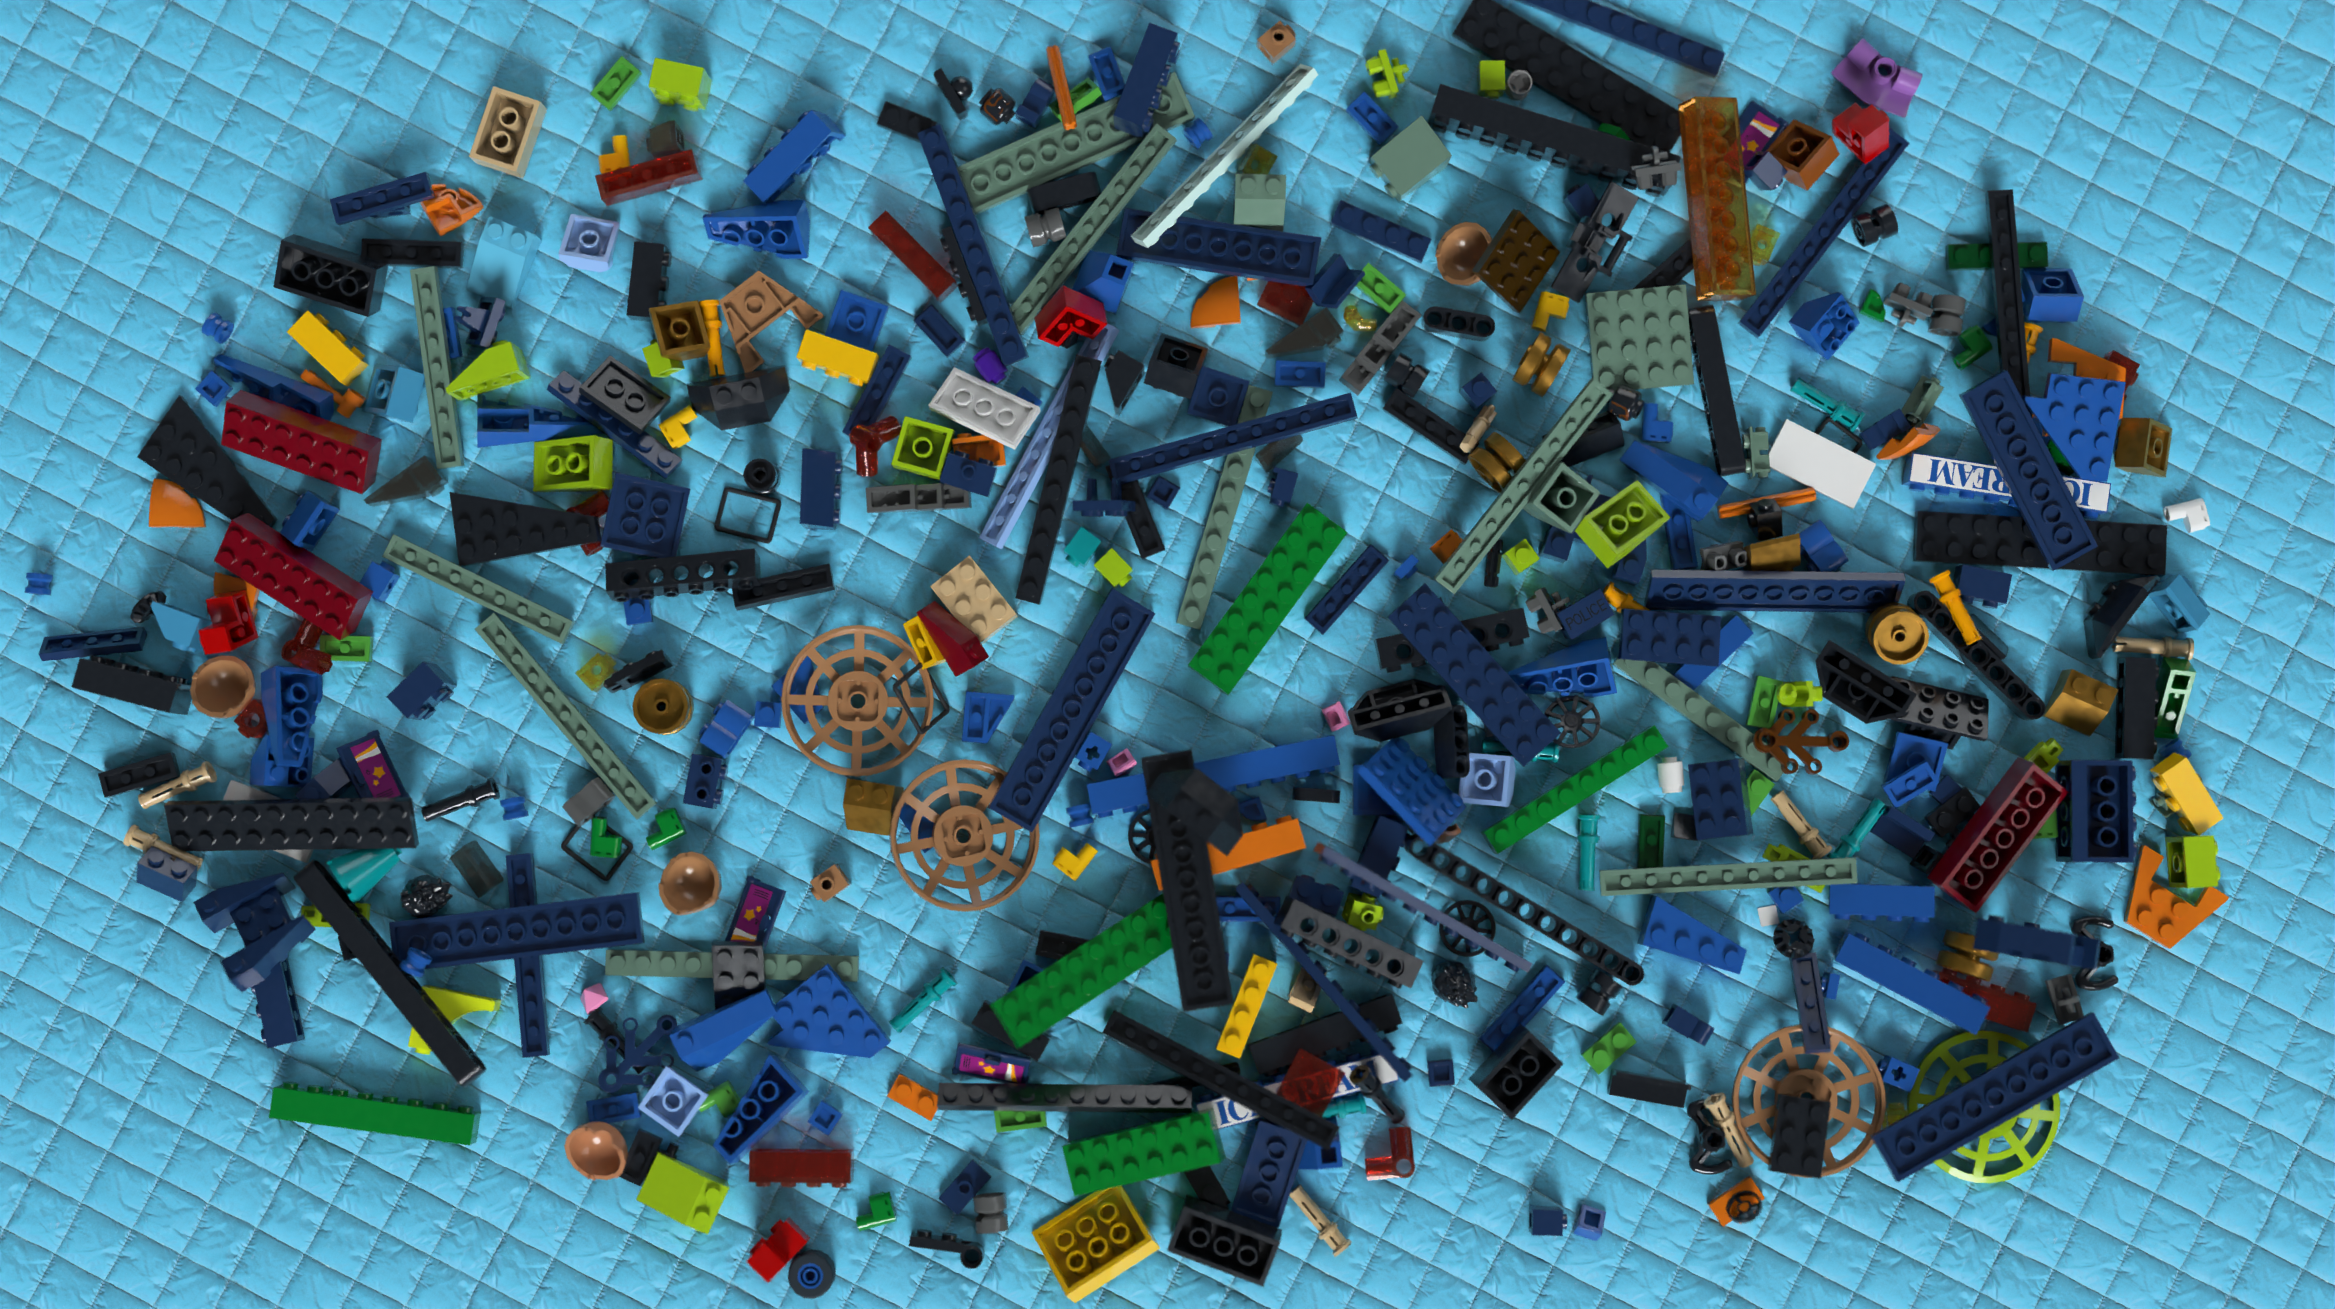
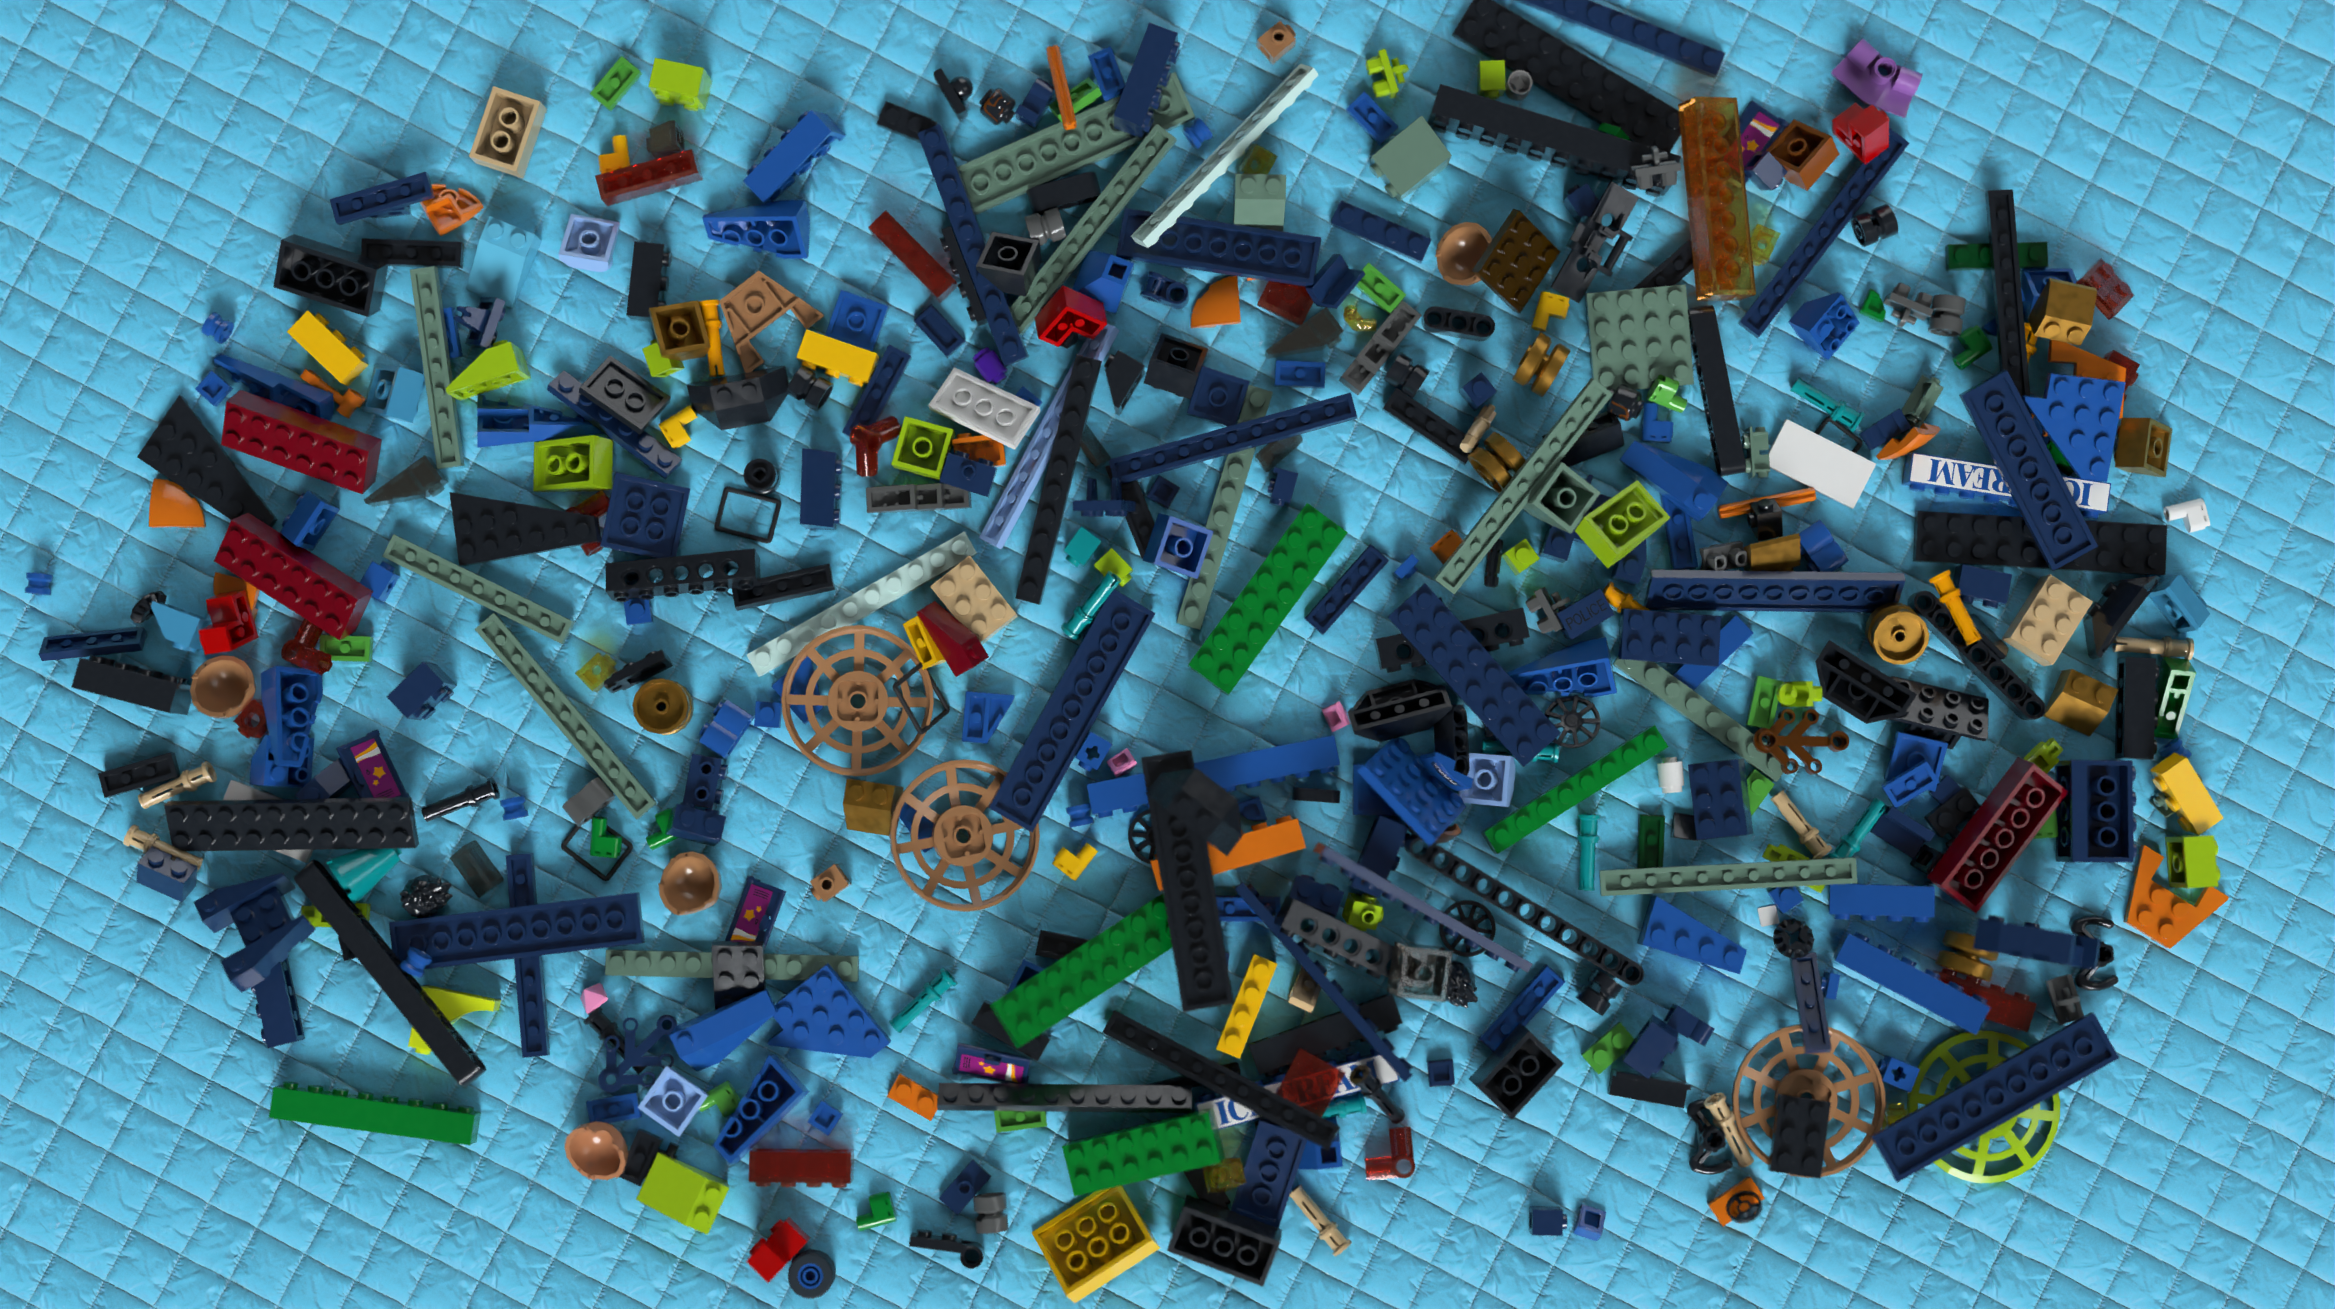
none -> dark blue brick [665,802,726,846]
none -> light aqua plate [747,531,977,677]
none -> black wheel [787,366,834,411]
none -> black slope [976,232,1042,297]
none -> teal pin [1061,571,1121,640]
none -> dark blue piece [1140,271,1189,309]
none -> blue brick [1142,513,1214,579]
none -> clear yellow brick [1203,1158,1246,1193]
none -> clear smoke brick [1387,941,1453,1002]
none -> blue slope [1420,752,1473,791]
none -> dark blue brick [1623,1014,1679,1079]
none -> bright green piece [1647,374,1687,413]
none -> tan brick [2001,574,2093,667]
none -> pearl gold slope [2027,278,2097,346]
none -> clear red plate [2076,258,2134,320]

